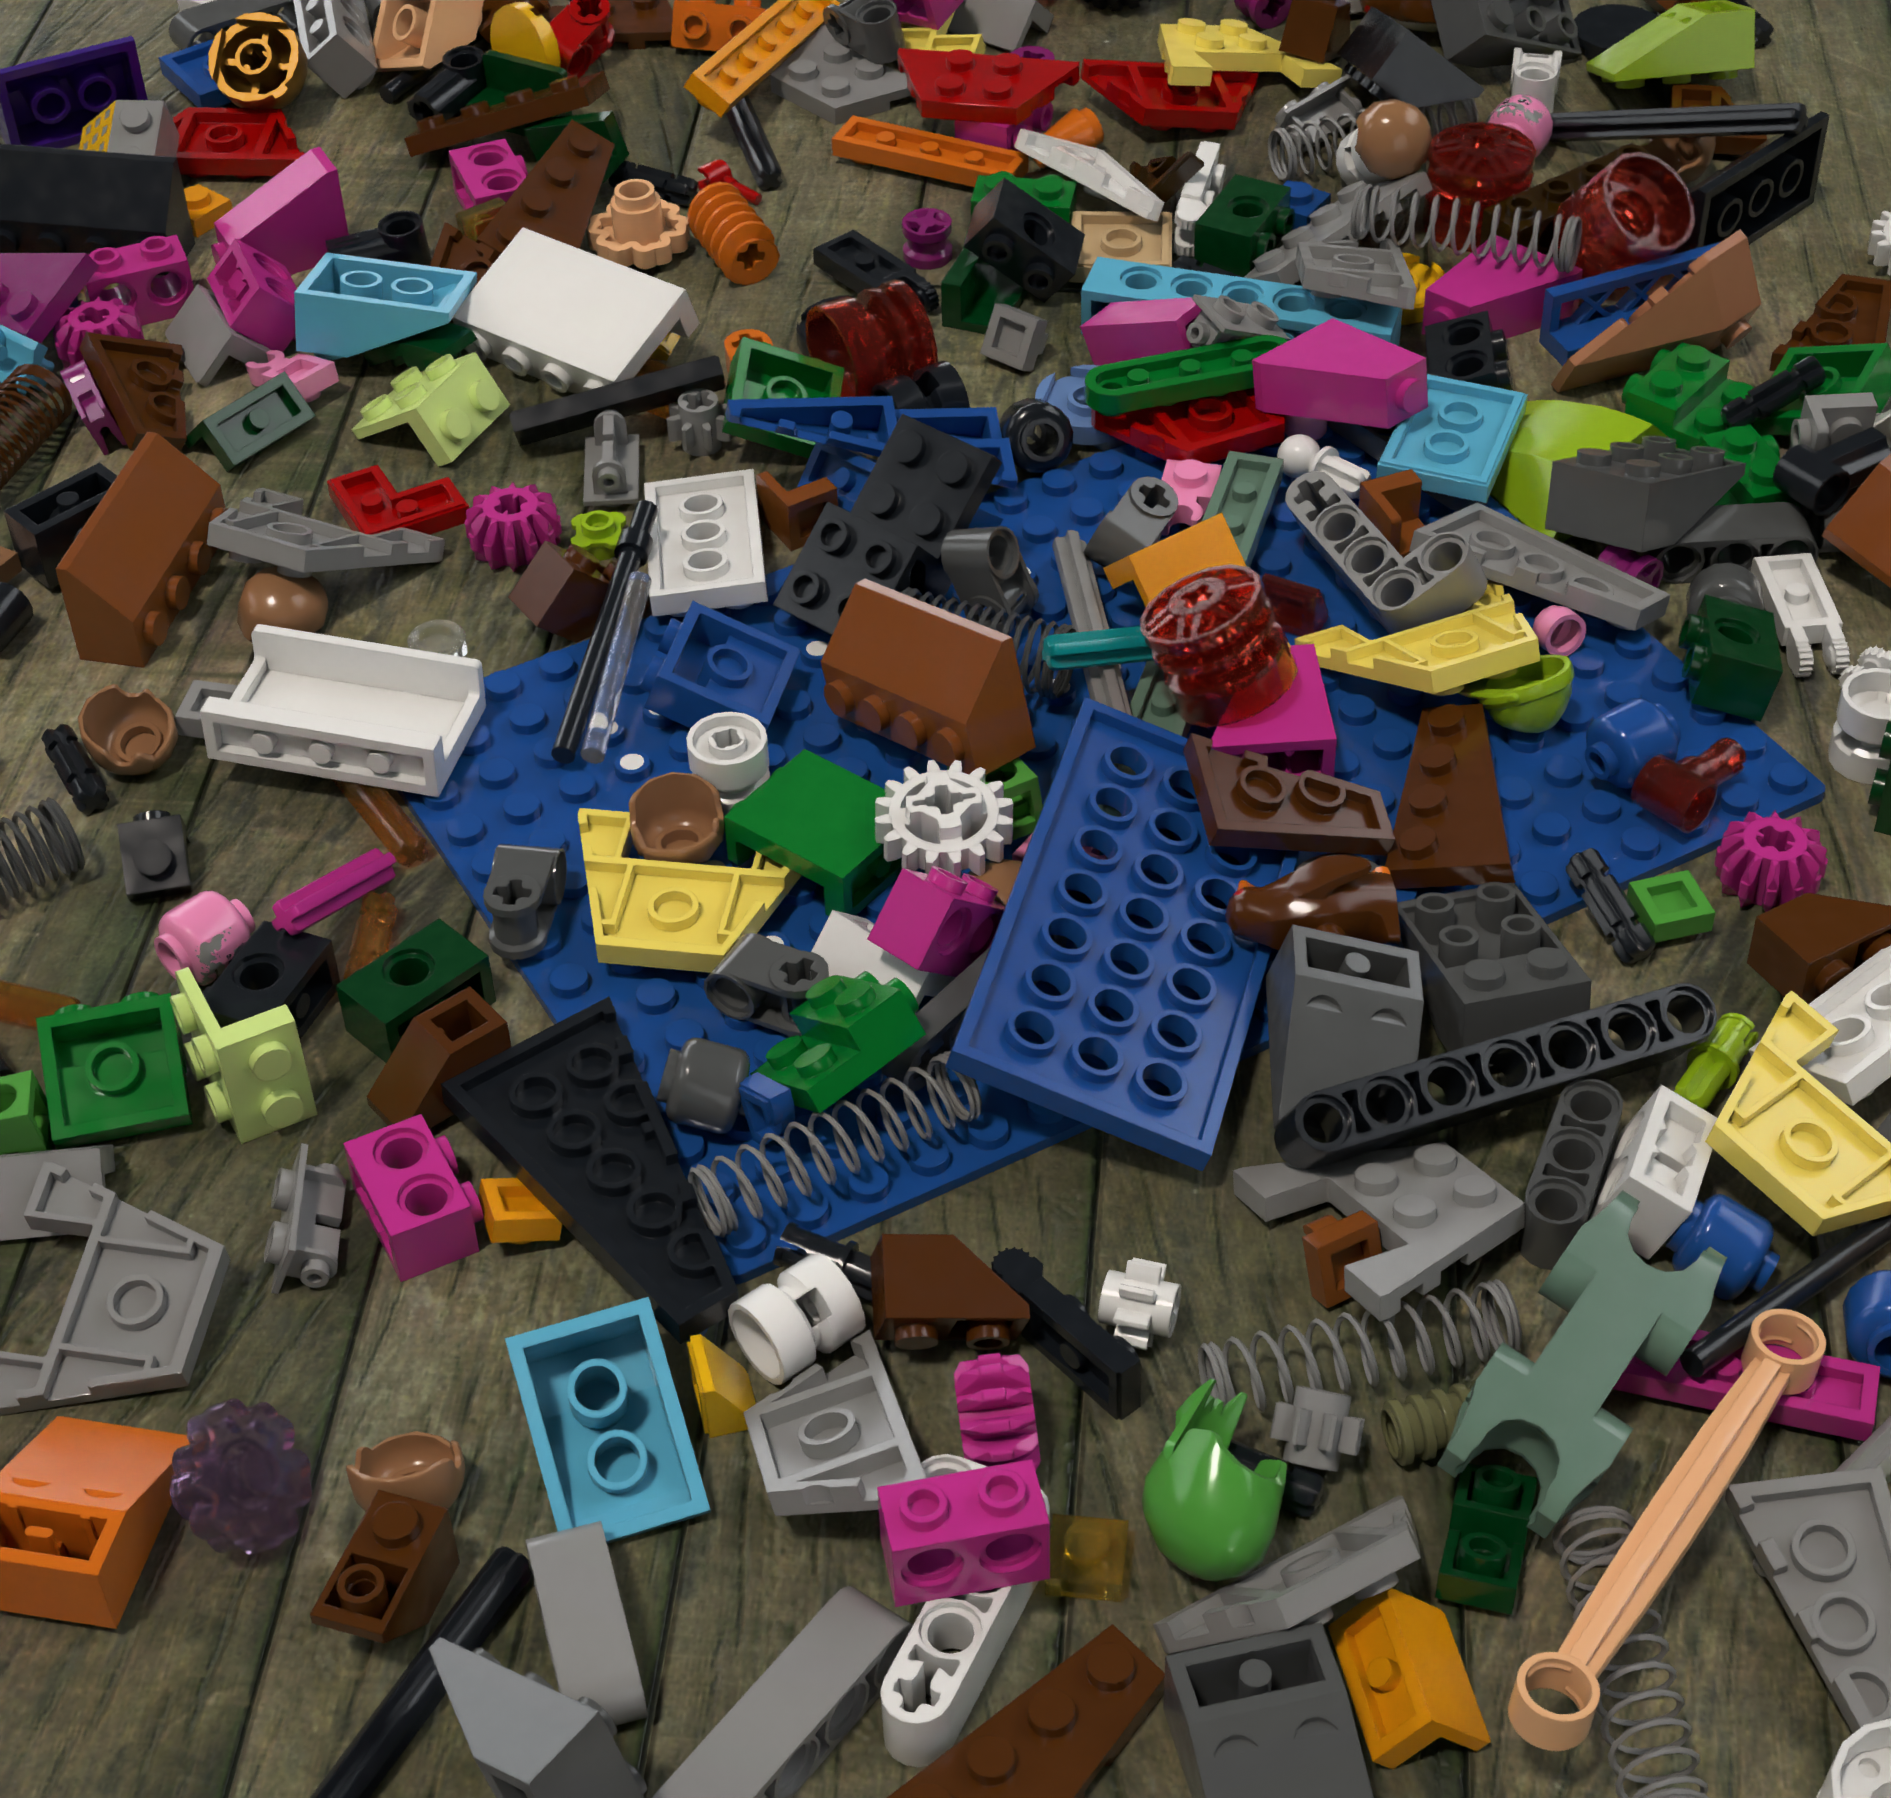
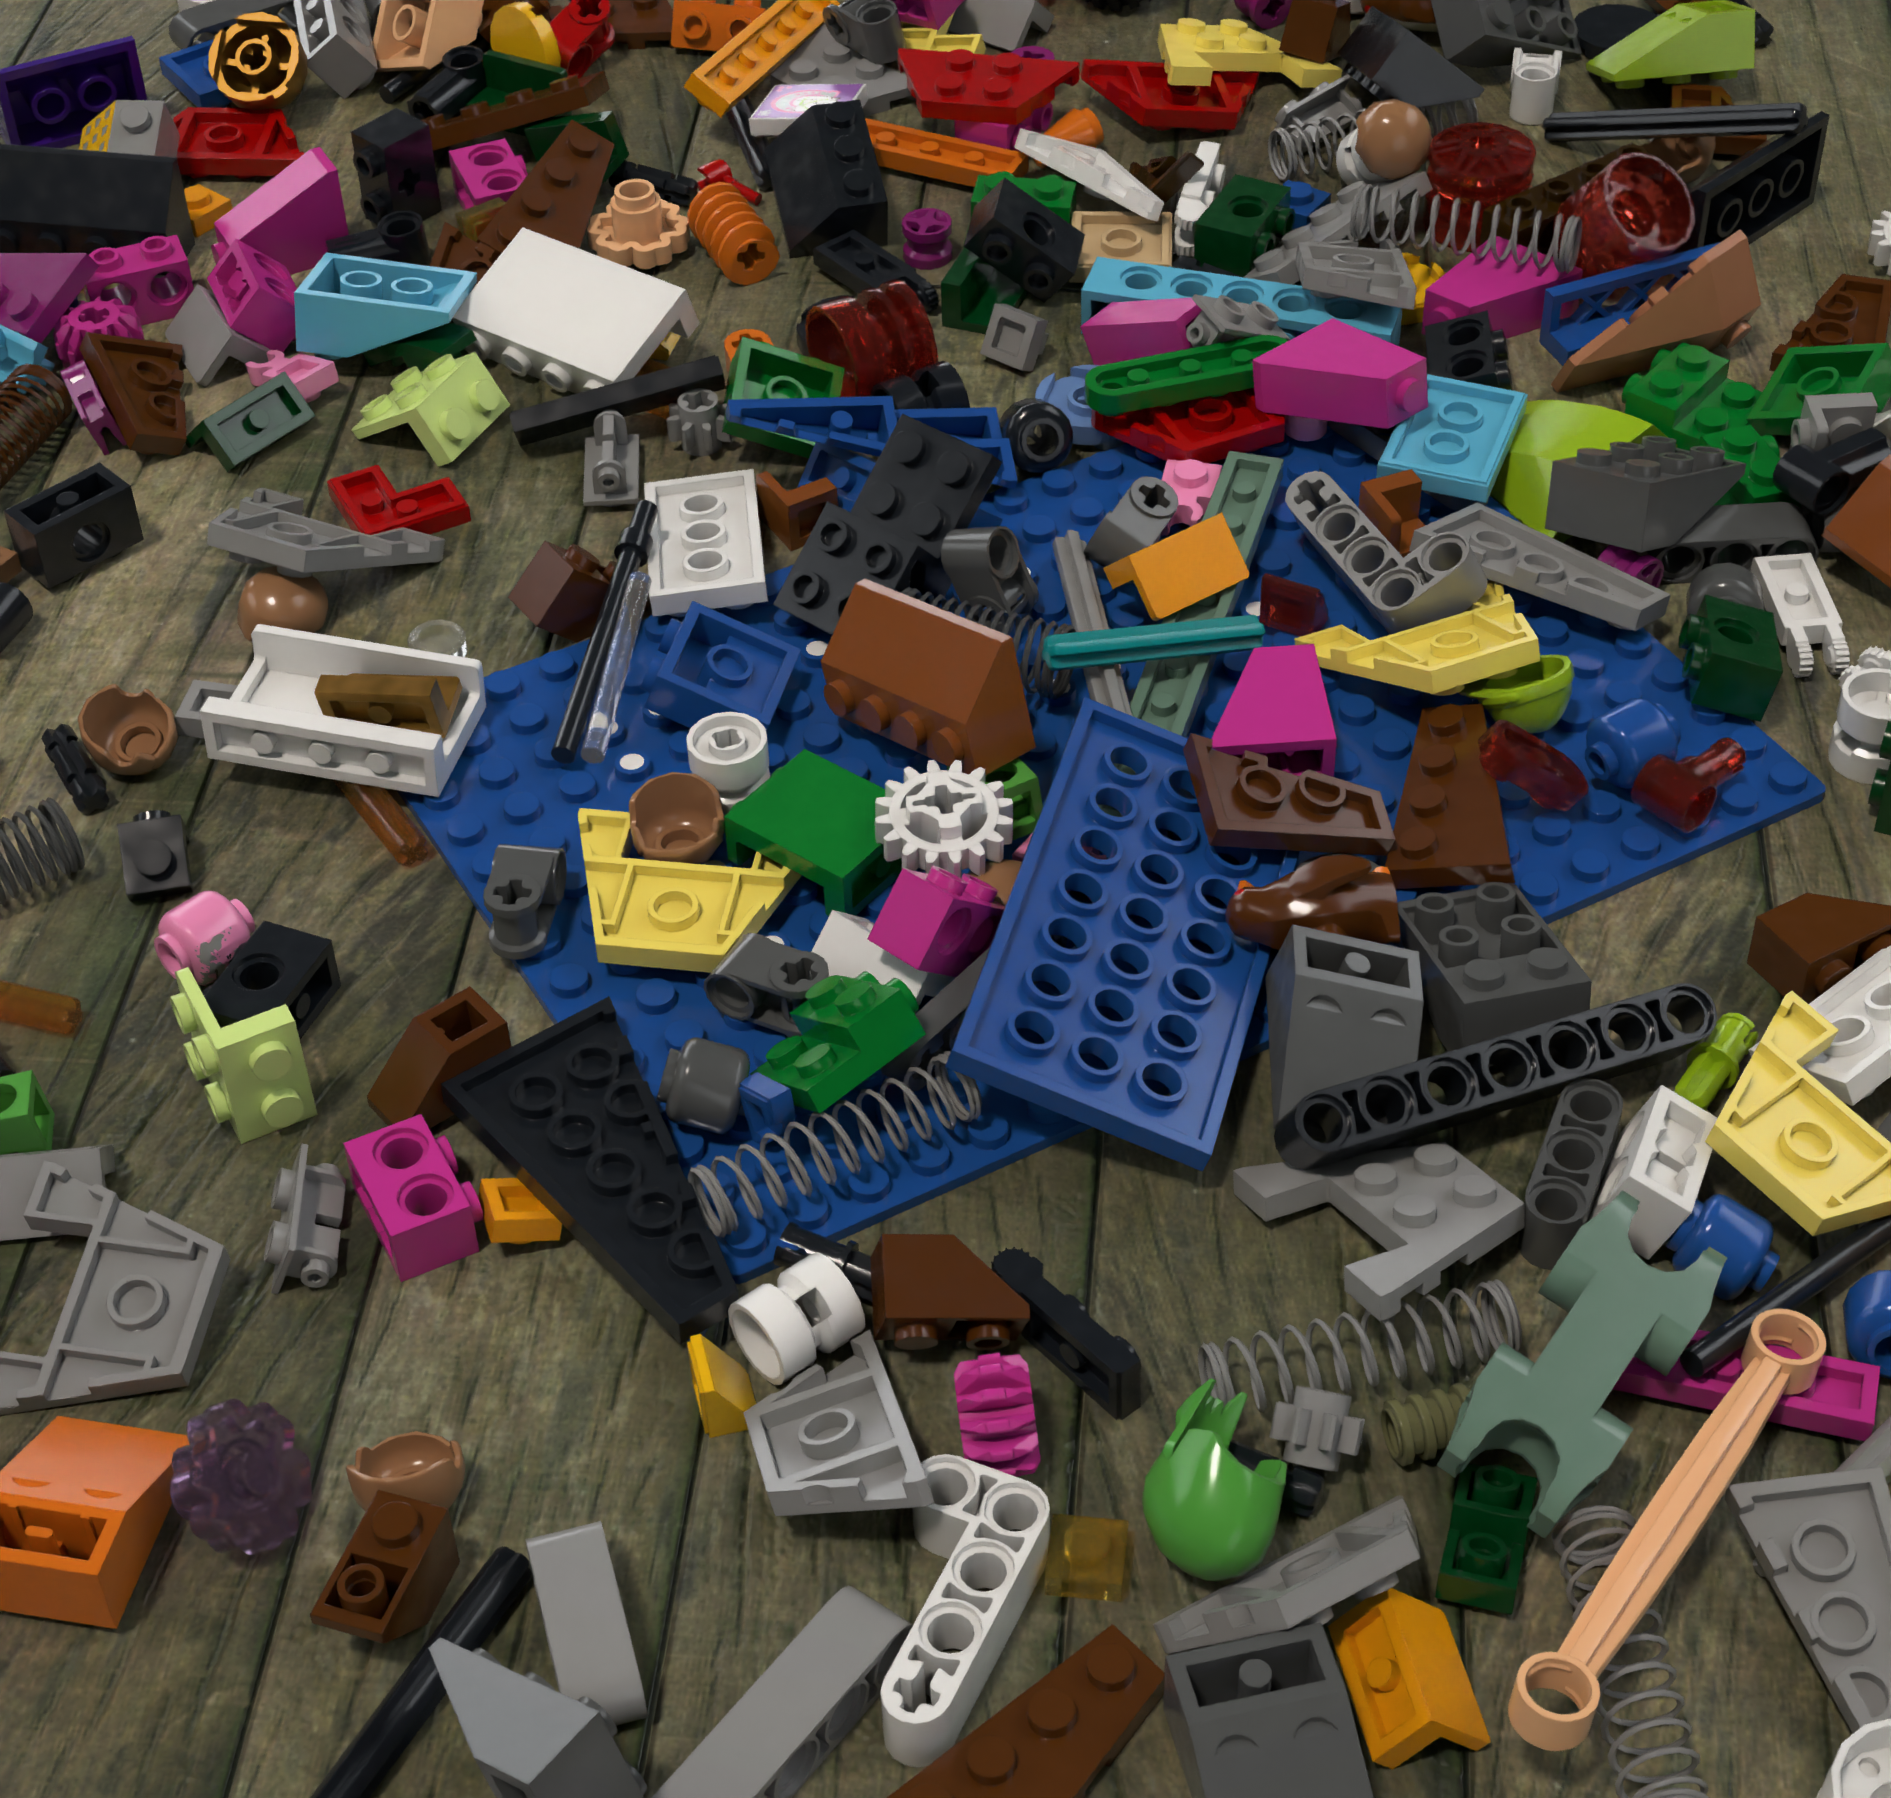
green plate [36,991,193,1149] -> none
dark orange slope [55,432,228,668] -> none
dark pink axle [272,848,396,936] -> none
dark green brick [336,918,496,1063] -> none
clear orange axle [343,891,398,979] -> none
dark pink gear [465,482,562,572] -> none
medium azure slope [505,1297,711,1544] -> none
lime plate [571,510,627,561] -> none
dark pink brick [877,1459,1050,1607] -> none
white gear [1098,1257,1181,1350] -> none
clear red wheel [1140,564,1298,727] -> none
white axle [1277,434,1371,499] -> none
dark orange tile [1302,1210,1382,1309] -> none
bright pink head [1482,95,1553,168] -> none
bright pink hinge [1533,605,1586,656] -> none
black axle [1566,848,1655,965] -> none
bright green plate [1627,870,1716,943] -> none
dark pink gear [1714,810,1828,912] -> none
black axle [1720,356,1826,428] -> none
none -> pearl gold panel [314,673,462,738]
none -> black brick [351,108,442,225]
none -> tile [749,84,868,137]
none -> black slope [764,99,888,259]
none -> clear red plate [1478,720,1589,811]

